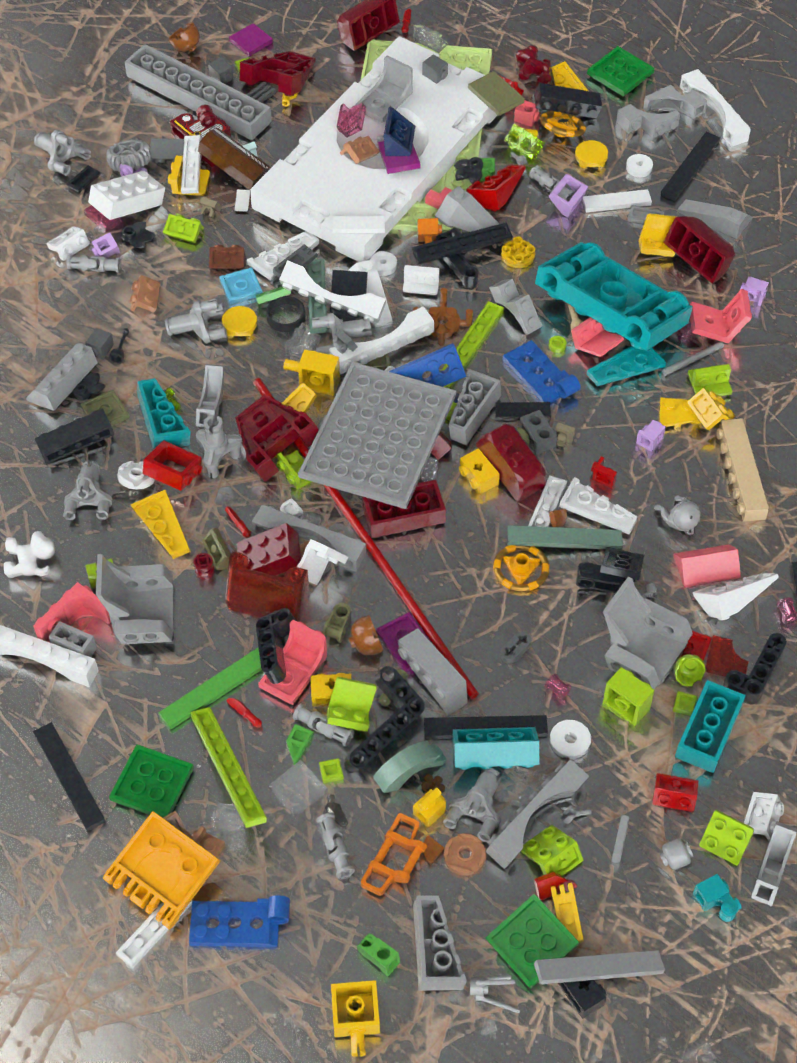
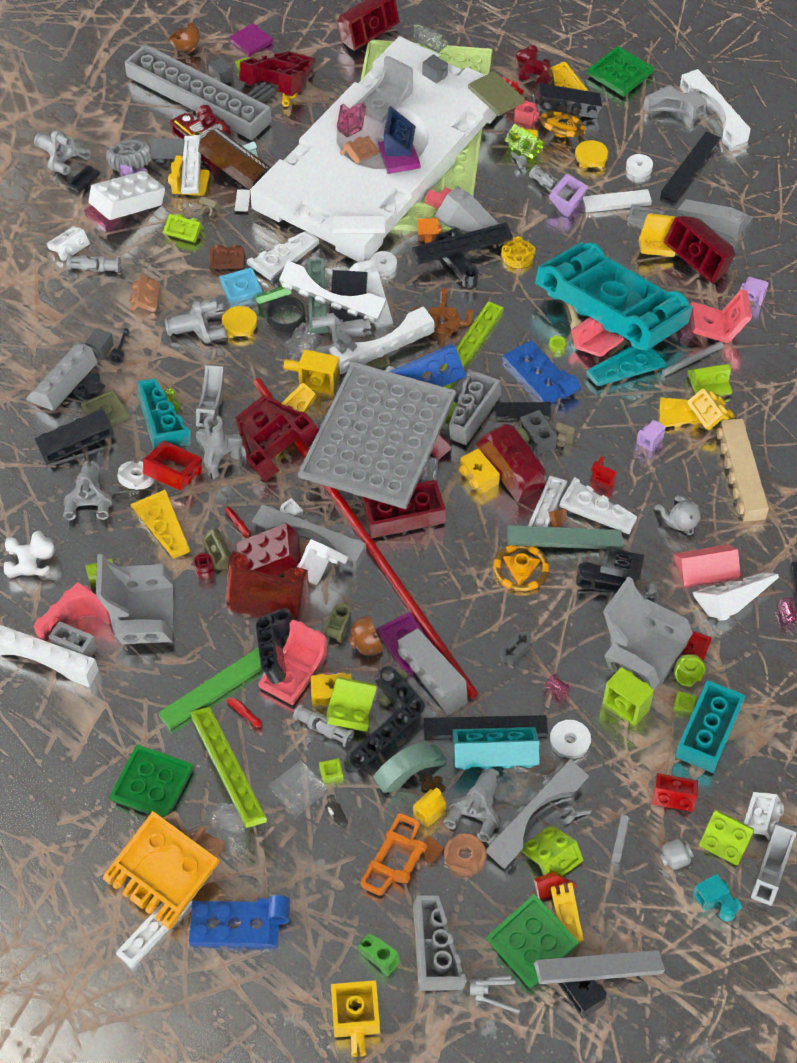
black tile [33,722,106,832] -> none
lavender brick [91,232,120,258] -> none
black plate [121,222,155,248] -> none
dark grey hinge [273,244,318,278] -> none
lime bracket [276,450,312,490] -> none
bright green tile [286,724,314,766] -> none
light grey piece [317,812,355,879] -> none
red piece [401,9,411,33] -> none
white bracket [403,265,440,295] -> none
black plate [454,157,483,184] -> none
red wedge [466,165,526,211] -> none
bright green tile [480,158,495,183] -> none
light grey arch [489,279,542,334] -> none
light grey arch [616,104,680,138] -> none
clear red tile [705,635,749,677] -> none
black beam [723,633,787,705] -> none

